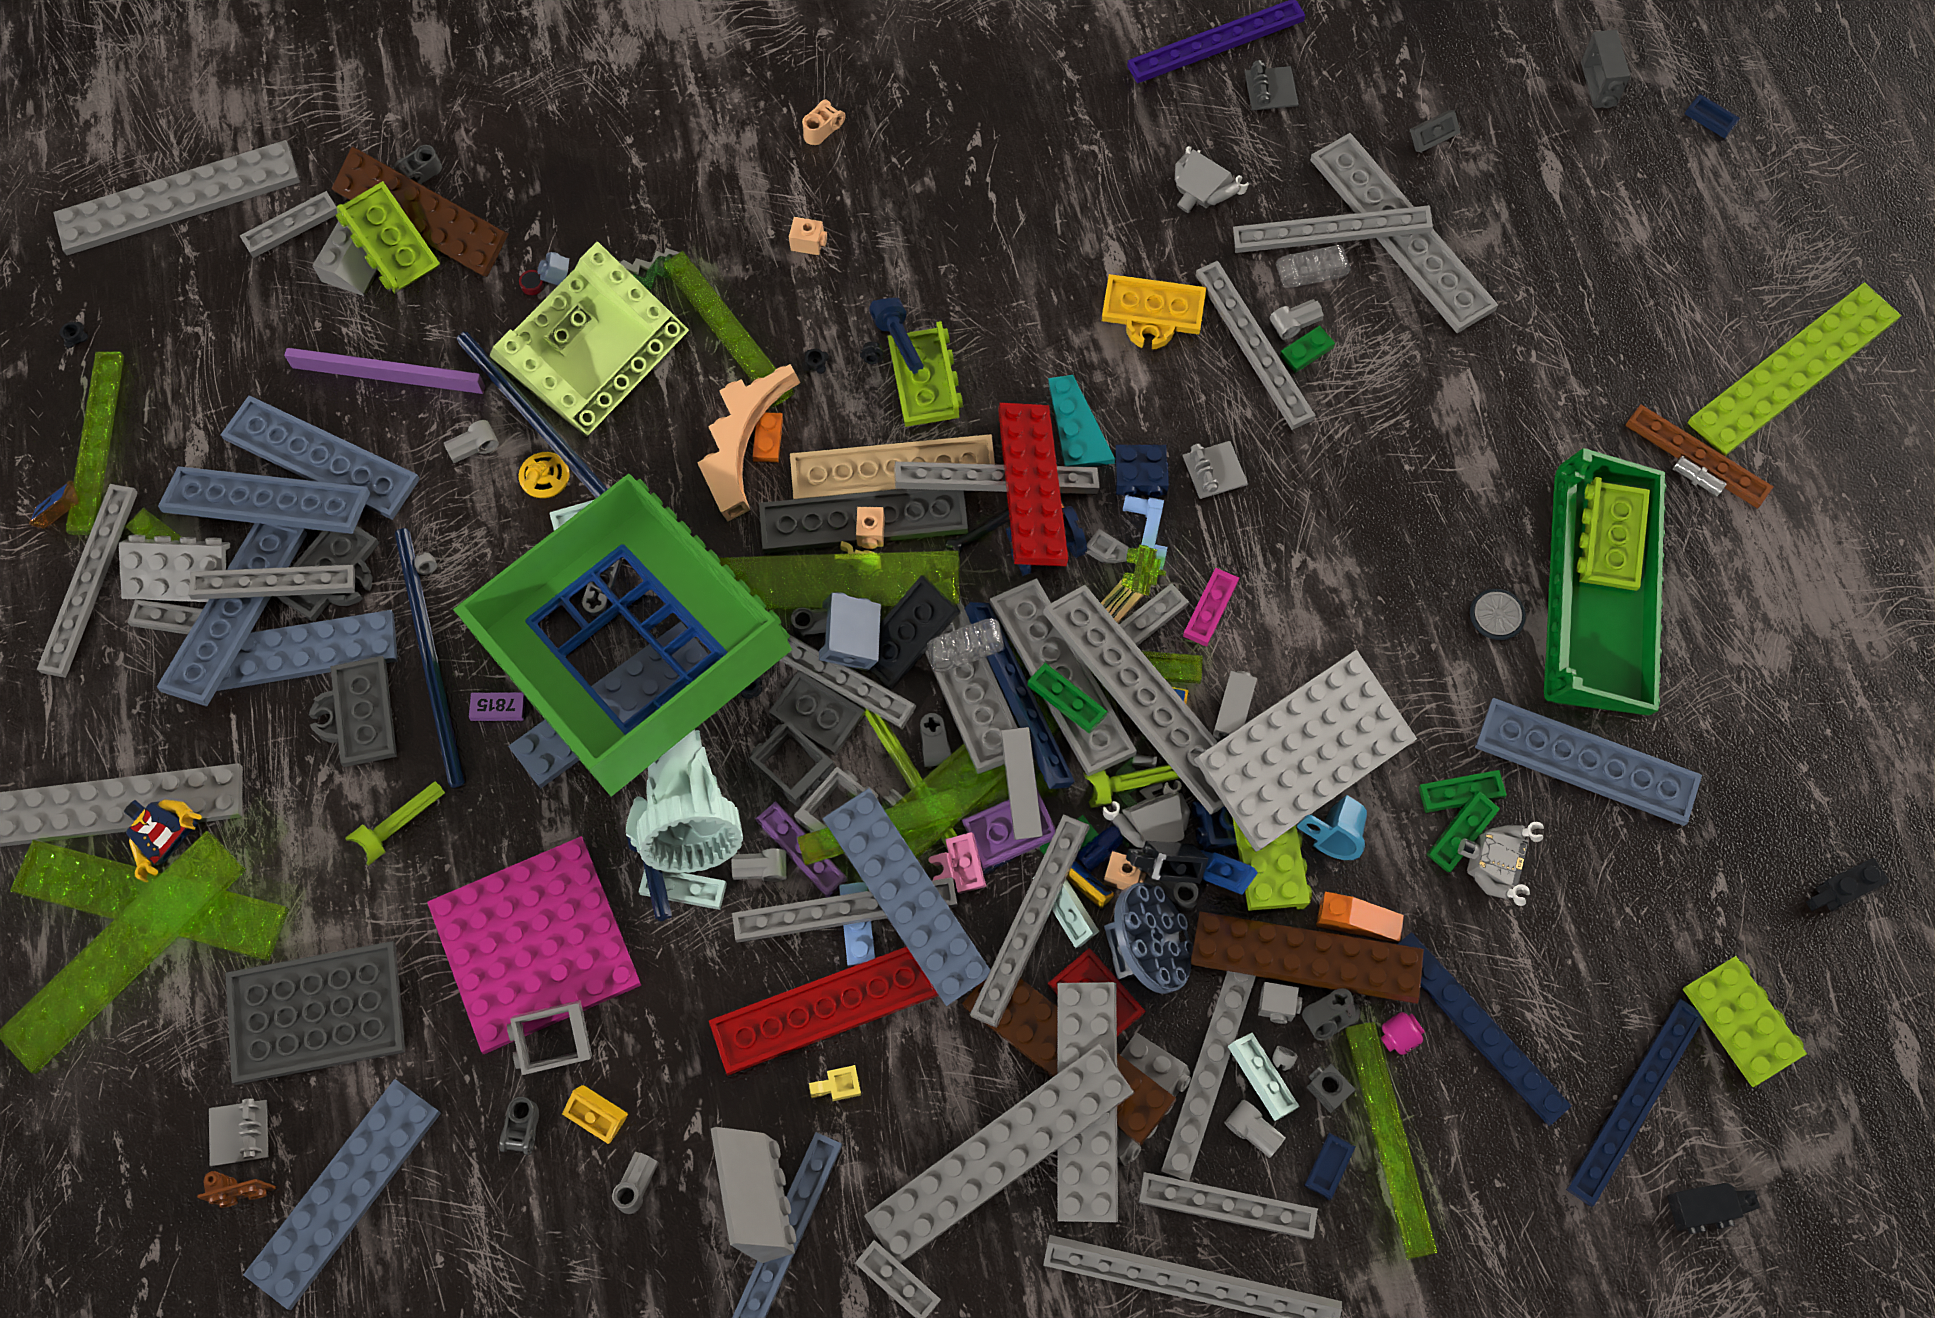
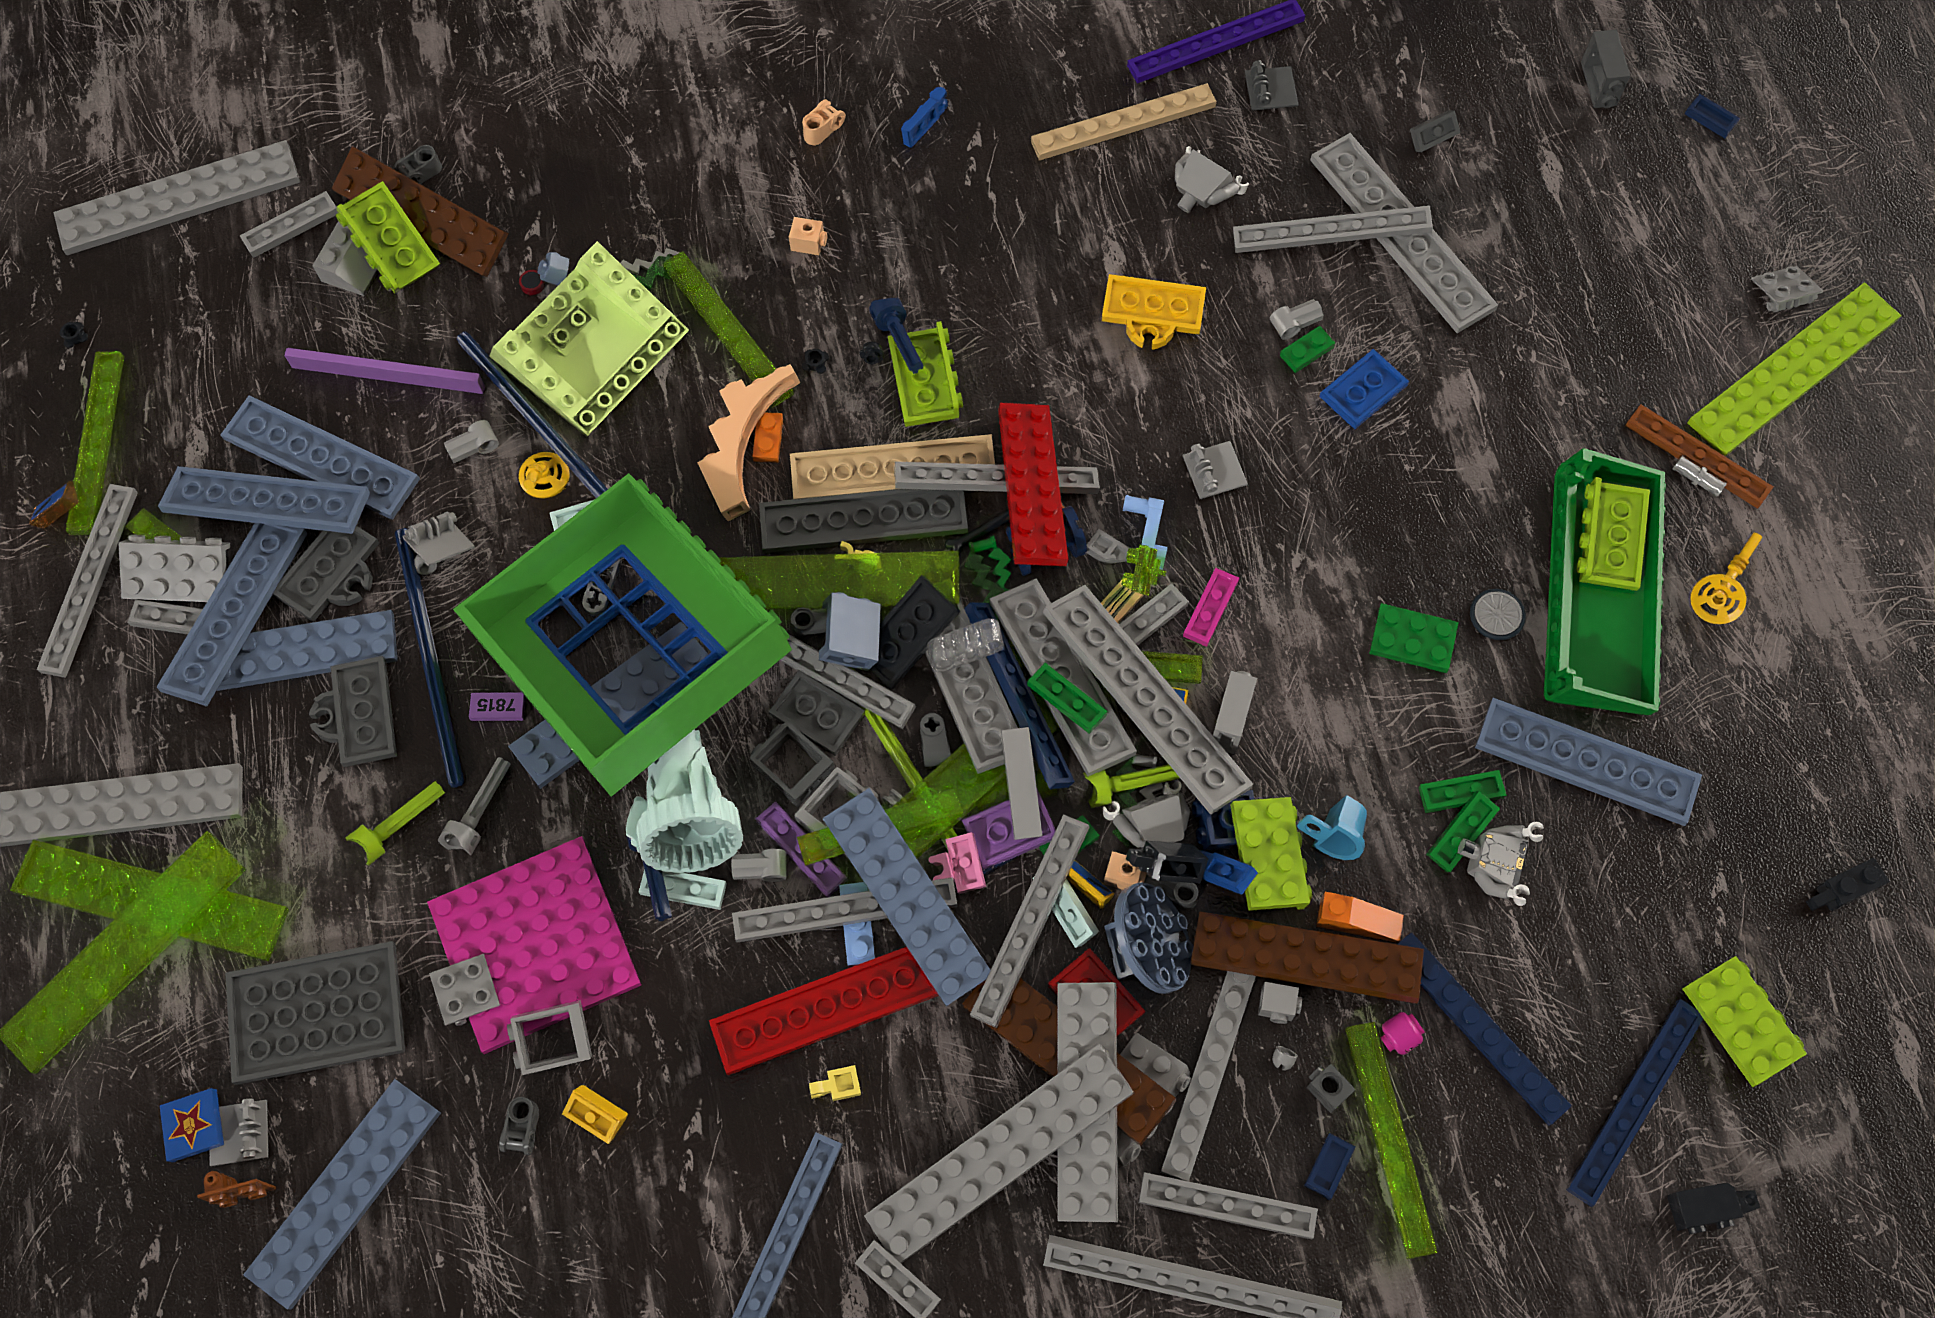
torso [124,799,202,883] -> none
light grey plate [189,565,355,600] -> none
light grey piece [612,1152,659,1214] -> none
light grey slope [711,1127,796,1263] -> none
black plate [740,677,762,699] -> none
light nougat brick [856,507,885,549] -> none
teal wing [1048,375,1115,467] -> none
clear blue hinge [1076,826,1123,873] -> none
dark blue plate [1115,445,1169,497] -> none
light grey plate [1194,650,1417,852] -> none
light grey plate [1195,261,1315,430] -> none
light grey piece [1225,1100,1286,1158] -> none
light aqua plate [1228,1033,1300,1121] -> none
clear beam [1276,245,1351,288] -> none
dark grey piece [1302,988,1361,1041] -> none
none -> blue tile [160,1088,224,1162]
none -> light grey hinge [402,512,475,566]
none -> light grey hinge [429,954,500,1026]
none -> light grey piece [438,757,511,855]
none -> blue hinge [901,87,948,147]
none -> piece [964,536,1011,624]
none -> tan plate [1031,83,1216,160]
none -> blue tile [1319,349,1409,429]
none -> green plate [1369,603,1459,673]
none -> yellow dish [1691,533,1762,624]
none -> light grey hinge [1751,266,1823,312]

